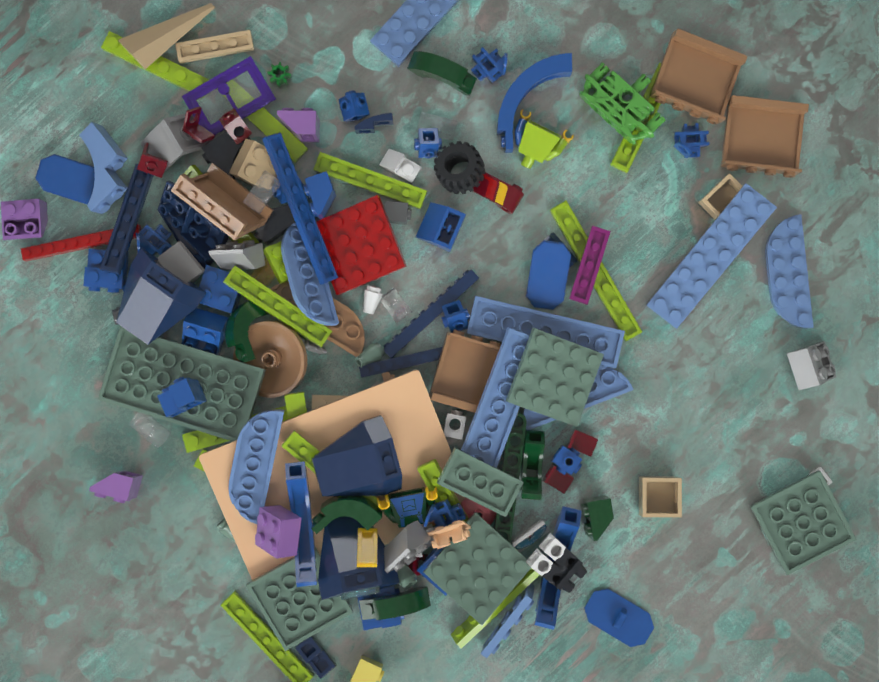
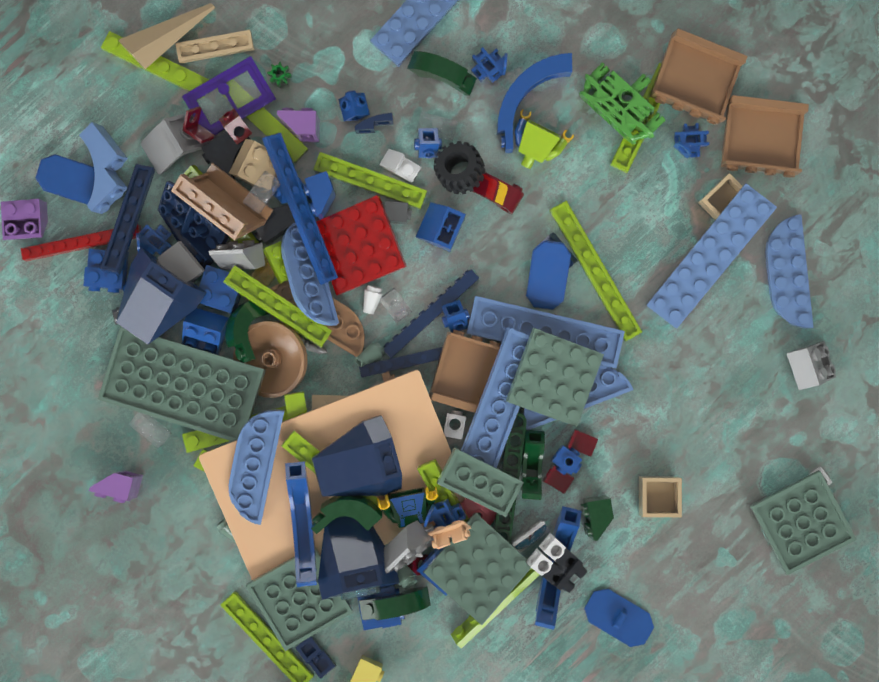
dark red bracket [137,143,168,178] -> none
blue brick [157,377,207,417] -> none
medium lavender brick [255,505,301,559] -> none
yellow tile [357,528,378,567] -> none
medium blue wing [481,583,535,658] -> none
magenta plate [569,226,611,305] -> none

